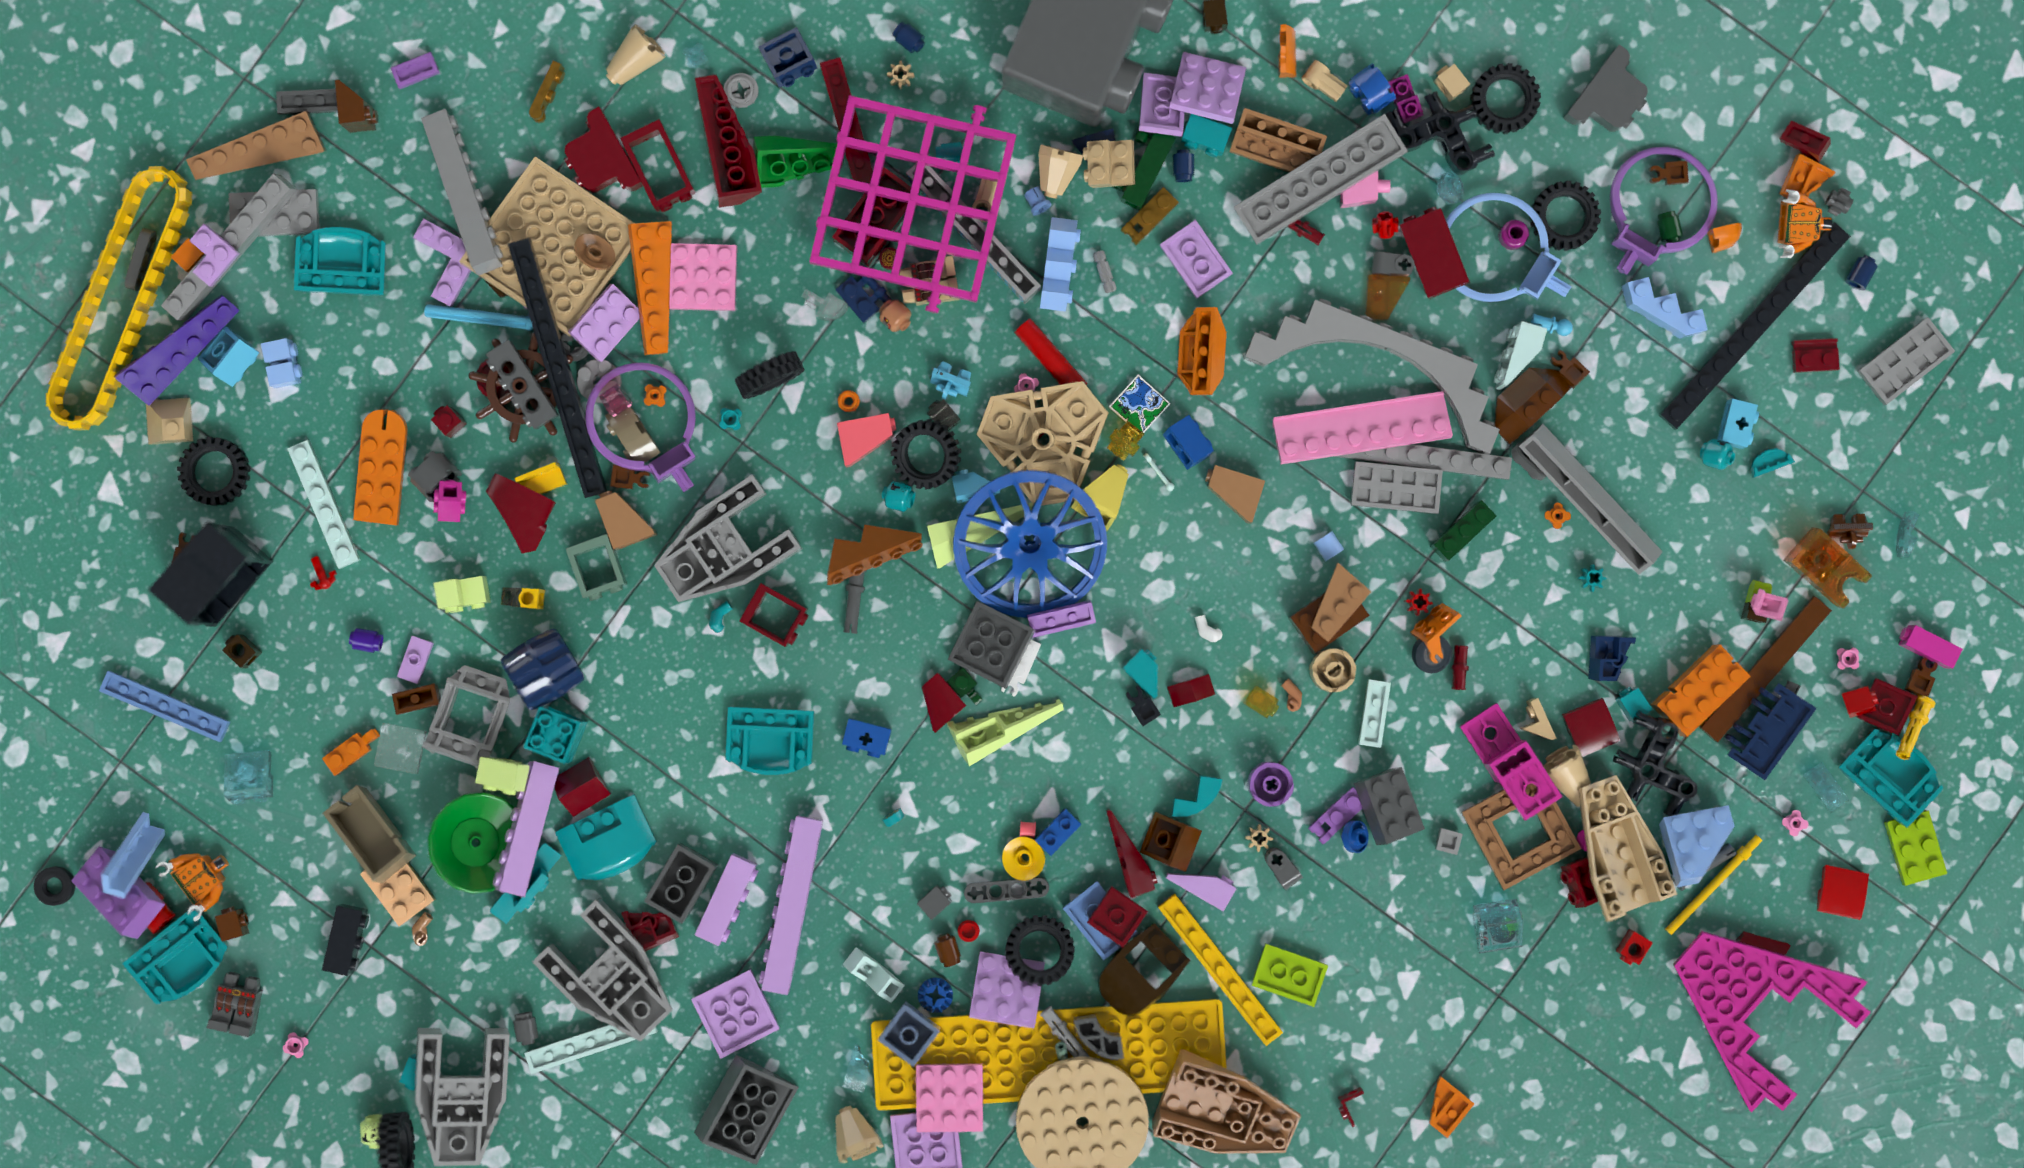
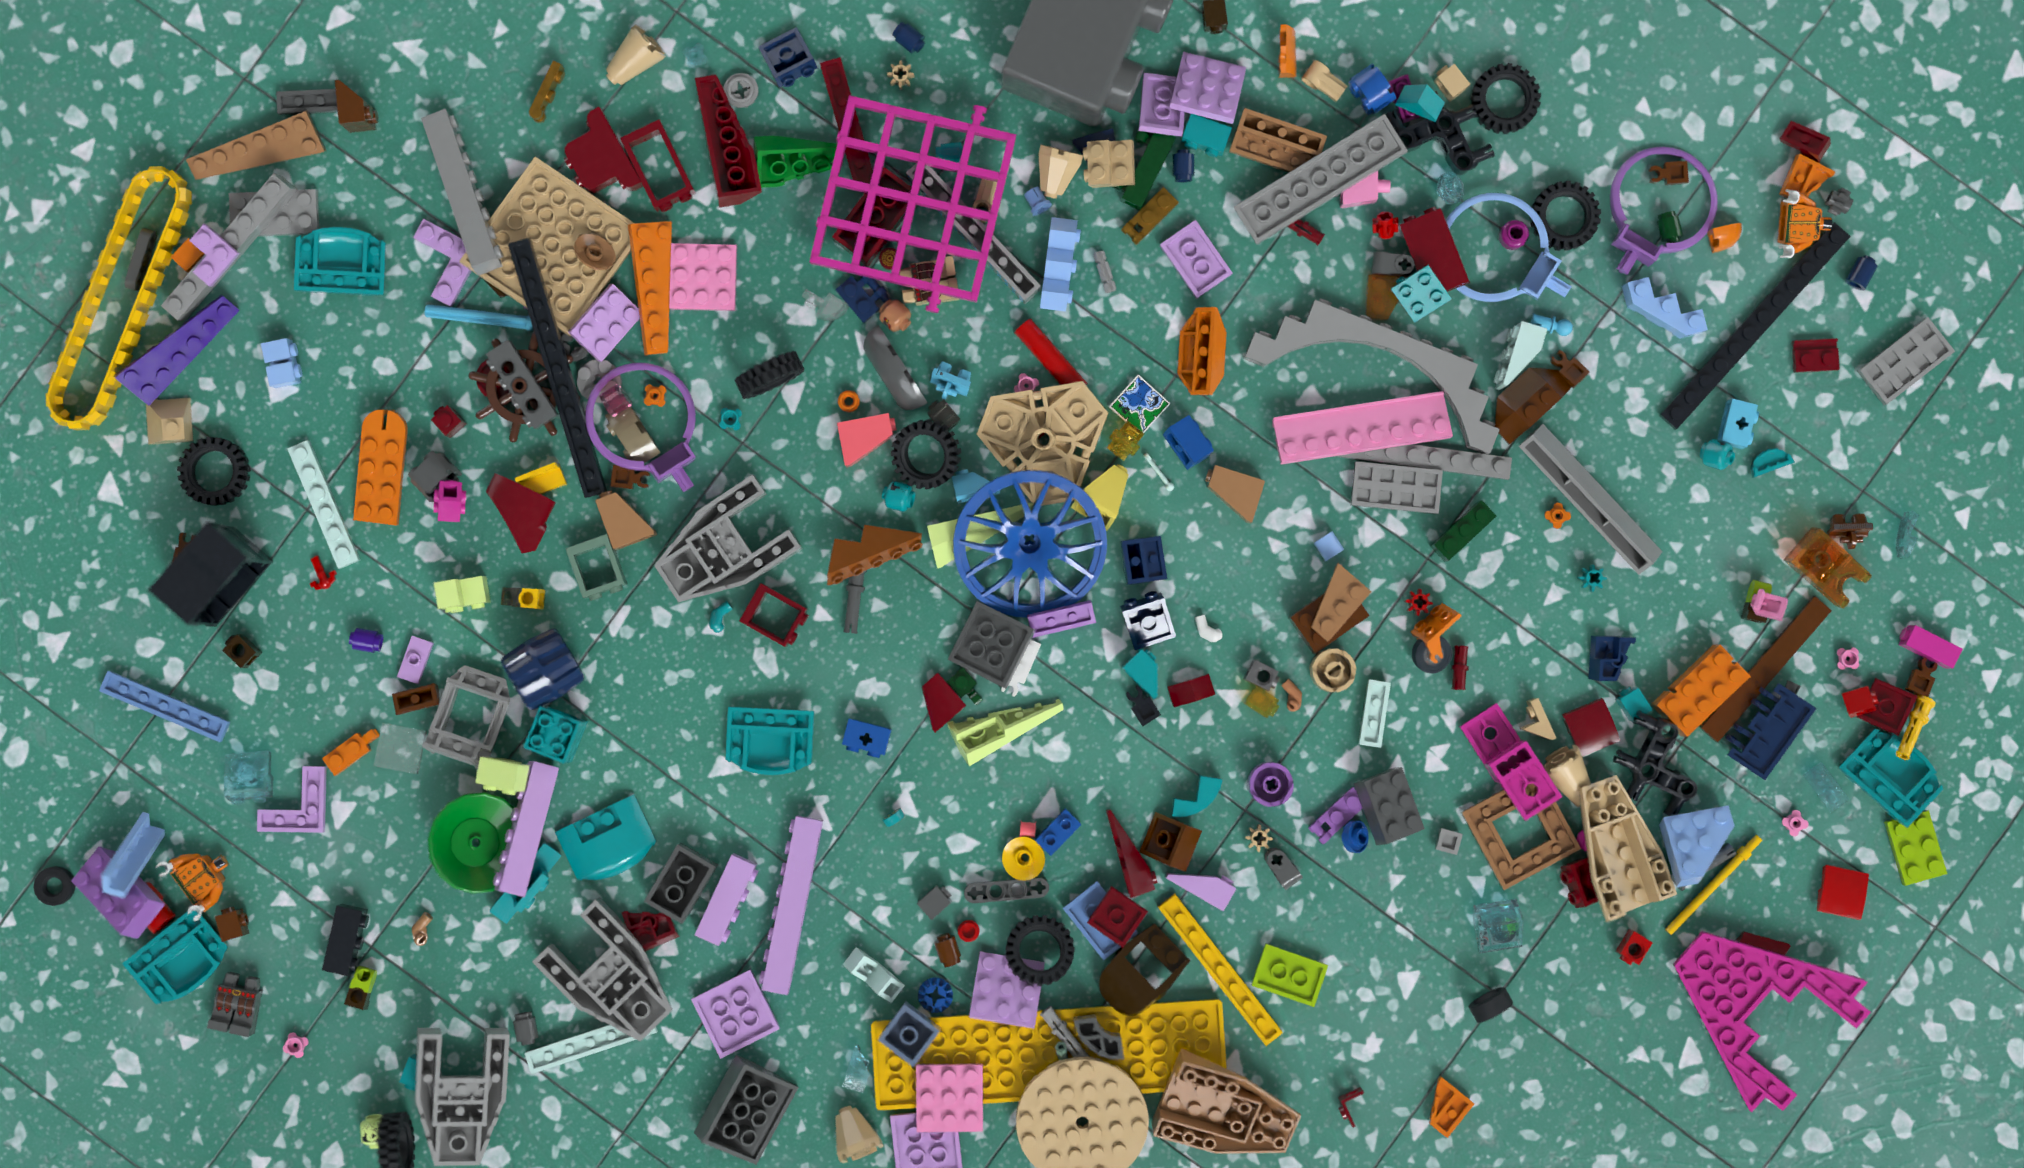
medium azure slope [198,325,259,387] -> none
dark tan piece [323,785,417,883] -> none
light nougat plate [360,862,436,926] -> none
medium lavender plate [391,52,440,89] -> none
dark red slope [554,757,611,817] -> none
dark grey plate [1511,442,1547,481] -> none
dark grey brick [1563,44,1648,132] -> none
none -> lavender plate [257,766,327,833]
none -> leg [344,965,377,1010]
none -> dark grey brick [863,325,927,410]
none -> dark blue brick [1120,536,1167,585]
none -> plate [1120,591,1176,650]
none -> flat silver brick [1244,660,1280,691]
none -> hinge [1391,265,1452,323]
none -> teal slope [1396,84,1445,122]
none -> black tyre [1469,987,1513,1023]

